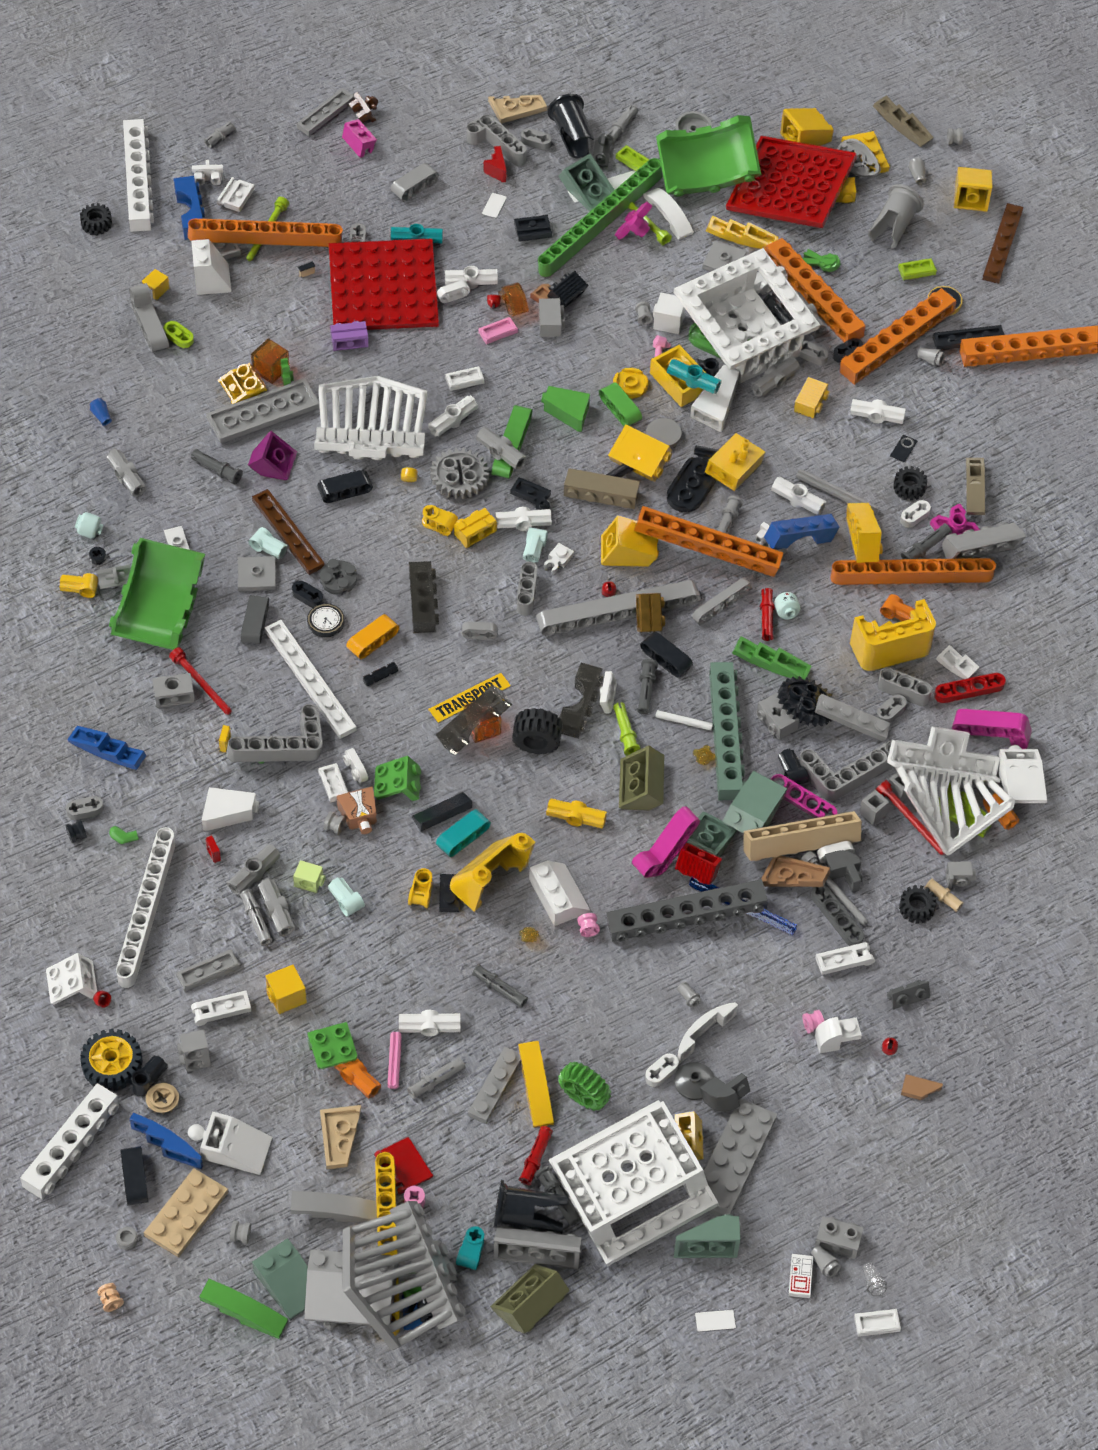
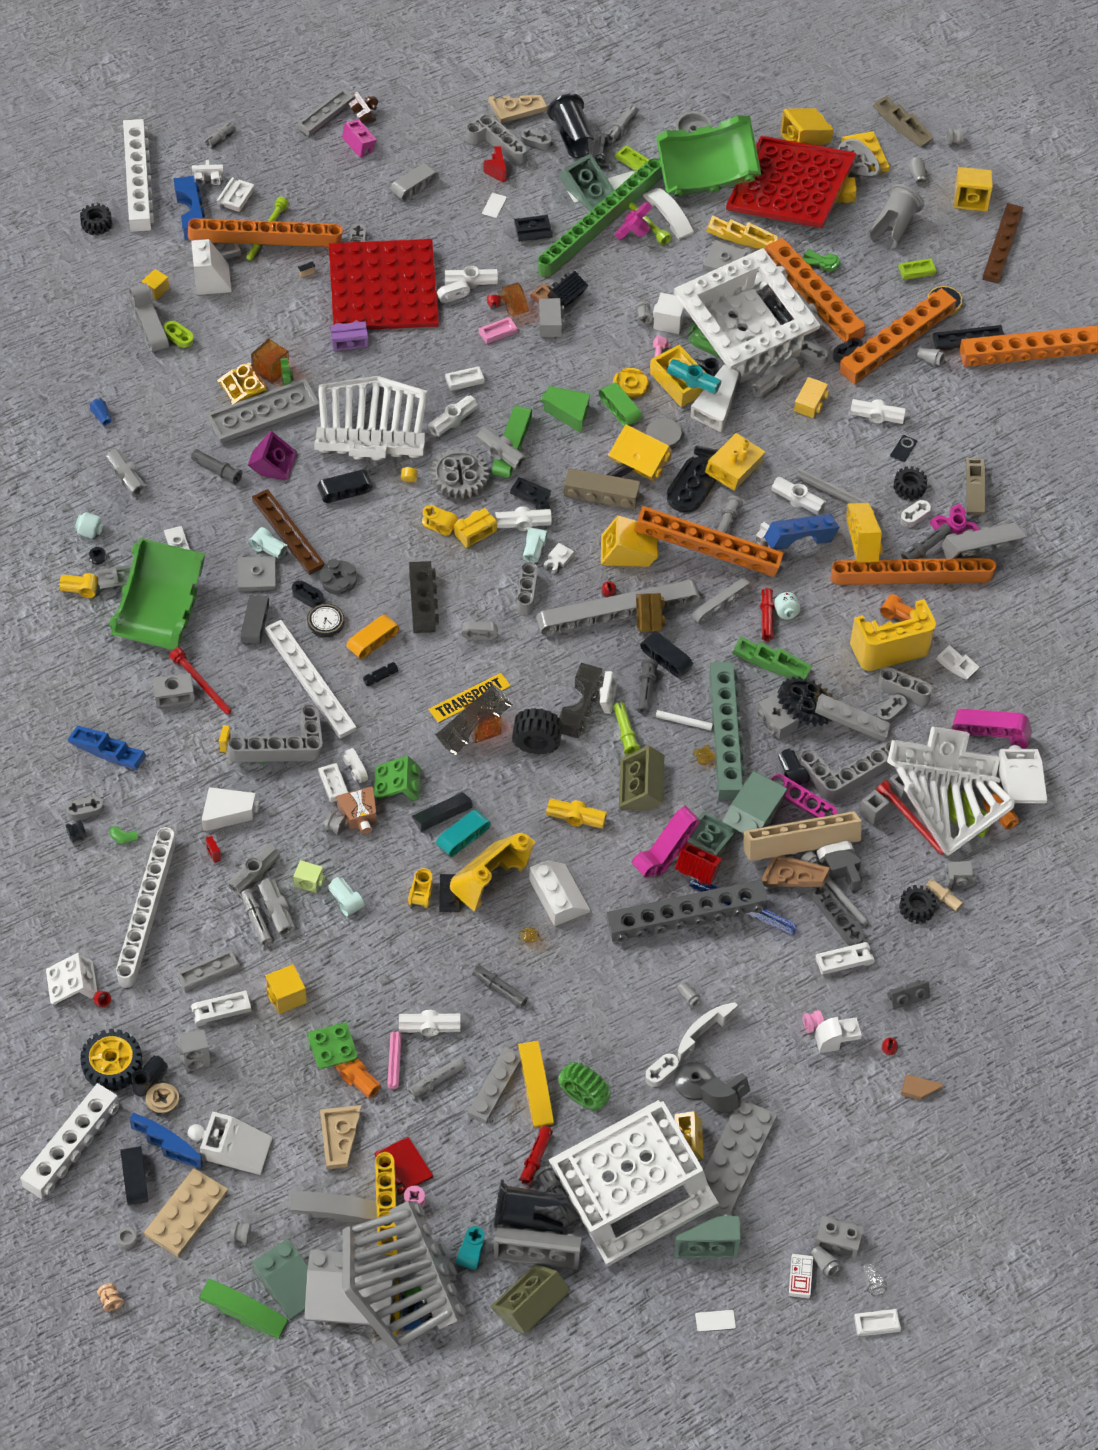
teal piece [391,224,443,243] -> none
bright pink wheel [577,913,600,937] -> none
red beam [934,673,1006,703] -> none

